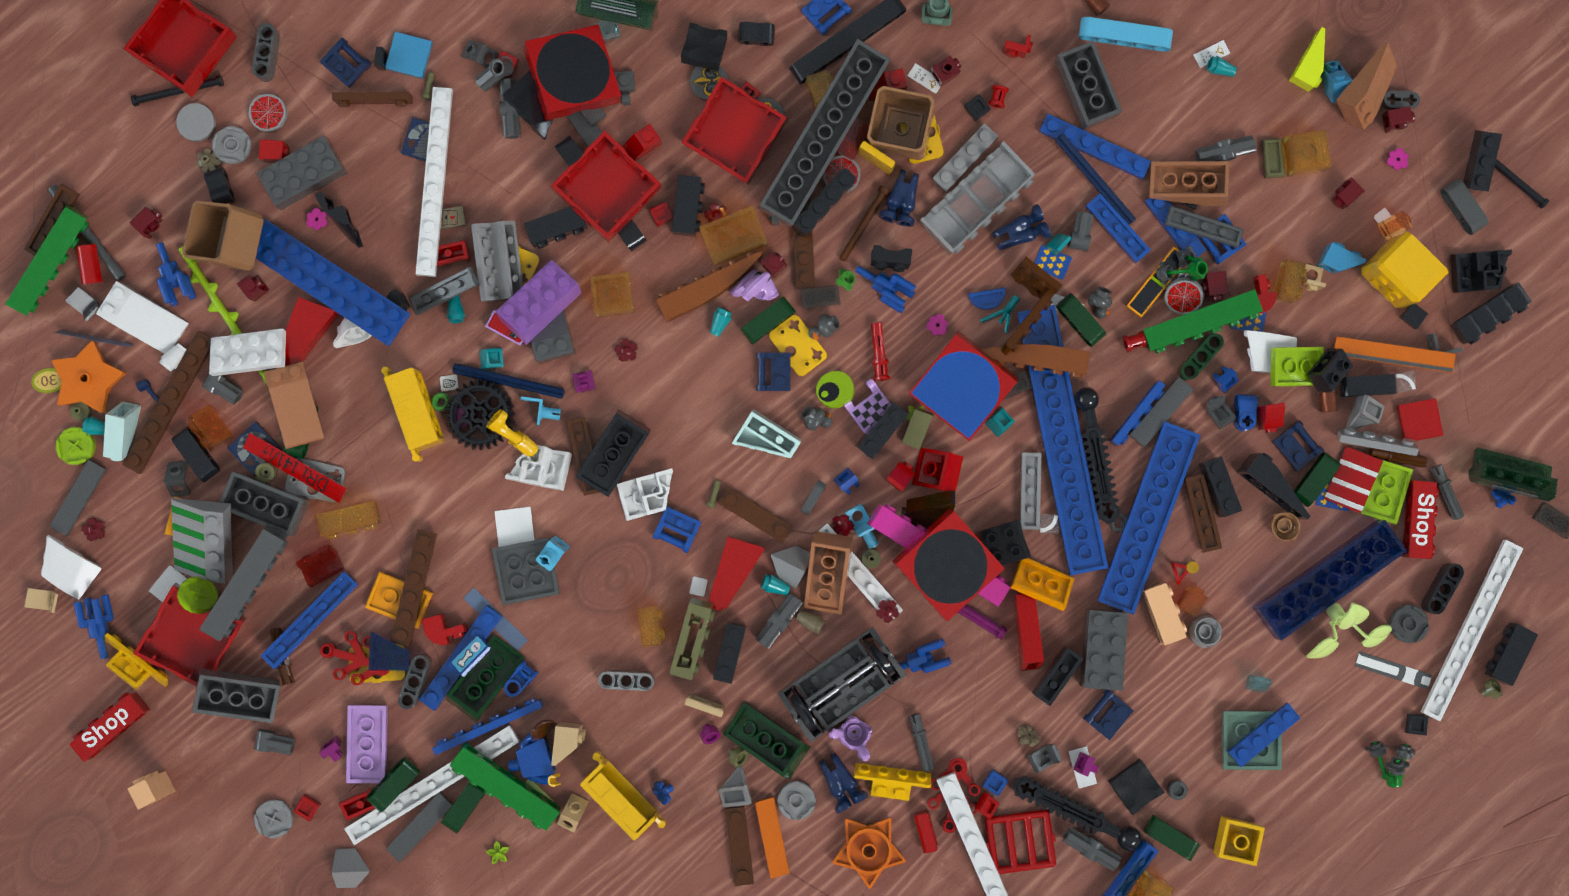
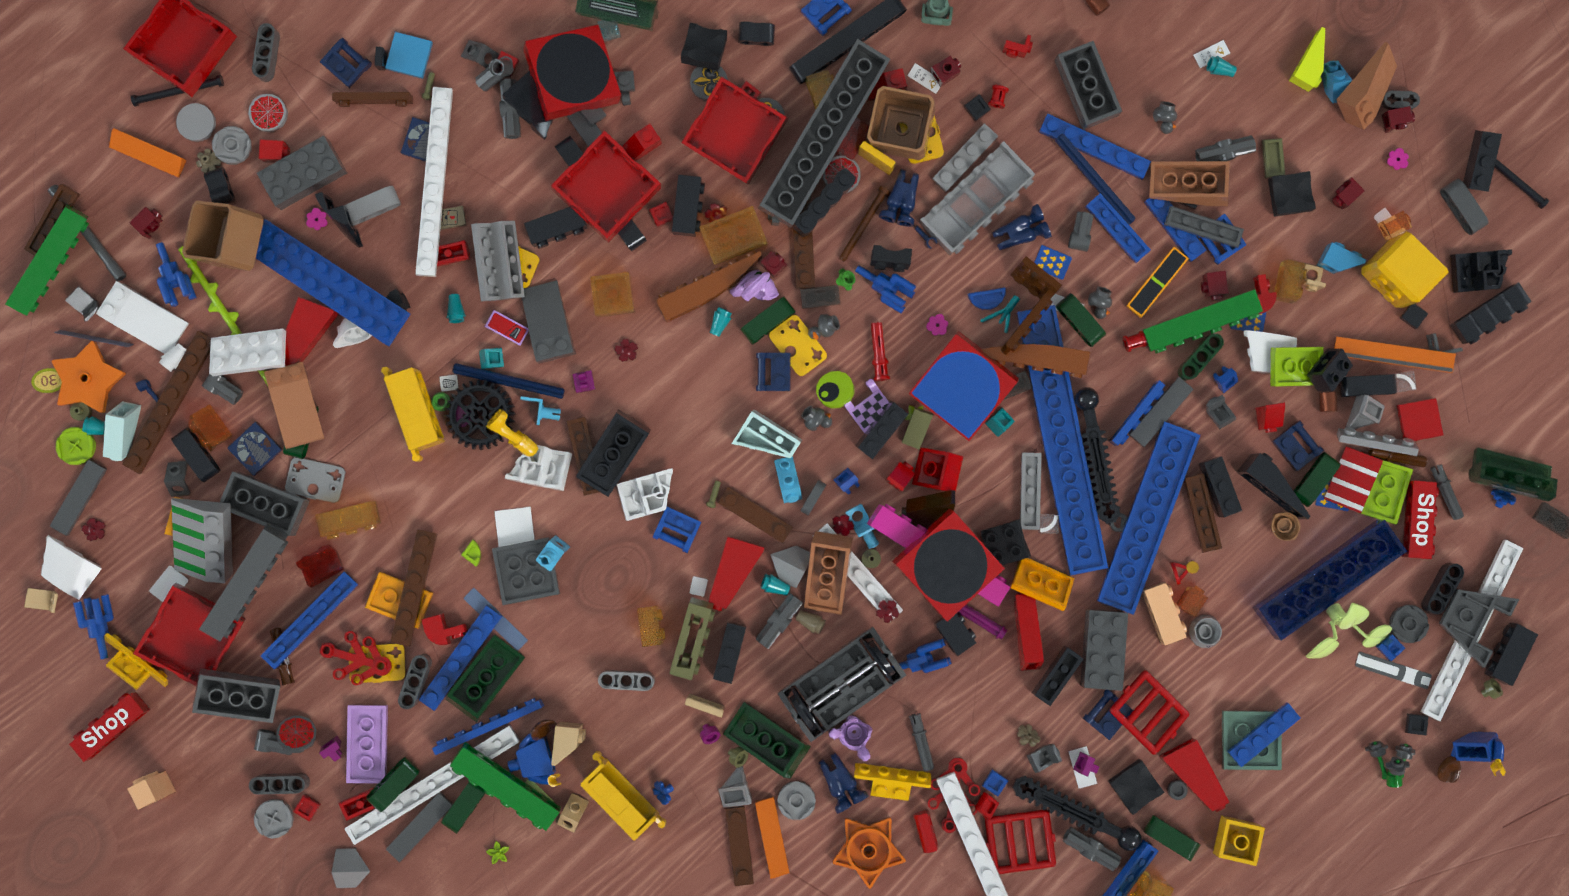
red brick [75,244,102,284] -> none
lime tile [177,577,218,614] -> none
dark red brick [237,274,270,302] -> none
red sticker [243,433,347,504] -> none
olive tile [255,462,277,482] -> none
clear blue wing [369,632,410,671] -> none
dark grey tile [409,267,480,315] -> none
slope [451,635,491,676] -> none
medium lavender brick [496,260,582,345] -> none
blue piece [504,660,539,697] -> none
teal slope [1046,234,1071,256] -> none
medium azure beam [1078,17,1173,52] -> none
plant [1156,246,1208,285] -> none
tile [1164,277,1204,314] -> none
blue piece [1234,394,1258,432] -> none
clear light blue slope [1246,675,1272,692] -> none
clear yellow brick [1282,129,1332,177] -> none
none -> orange slope [109,128,186,178]
none -> dark grey beam [249,773,310,795]
none -> tile [276,716,316,753]
none -> light grey beam [344,186,401,226]
none -> lime tile [461,540,481,567]
none -> medium azure bracket [774,457,802,503]
none -> dark blue hand [915,226,937,249]
none -> black brick [934,612,976,656]
none -> red bar [1110,670,1189,755]
none -> dark grey animal [1153,101,1177,134]
none -> red slope [1159,738,1230,812]
none -> black brick [1268,171,1316,217]
none -> blue tile [1376,634,1405,661]
none -> blue torso [1437,732,1506,783]
none -> dark grey wing [1439,589,1519,668]

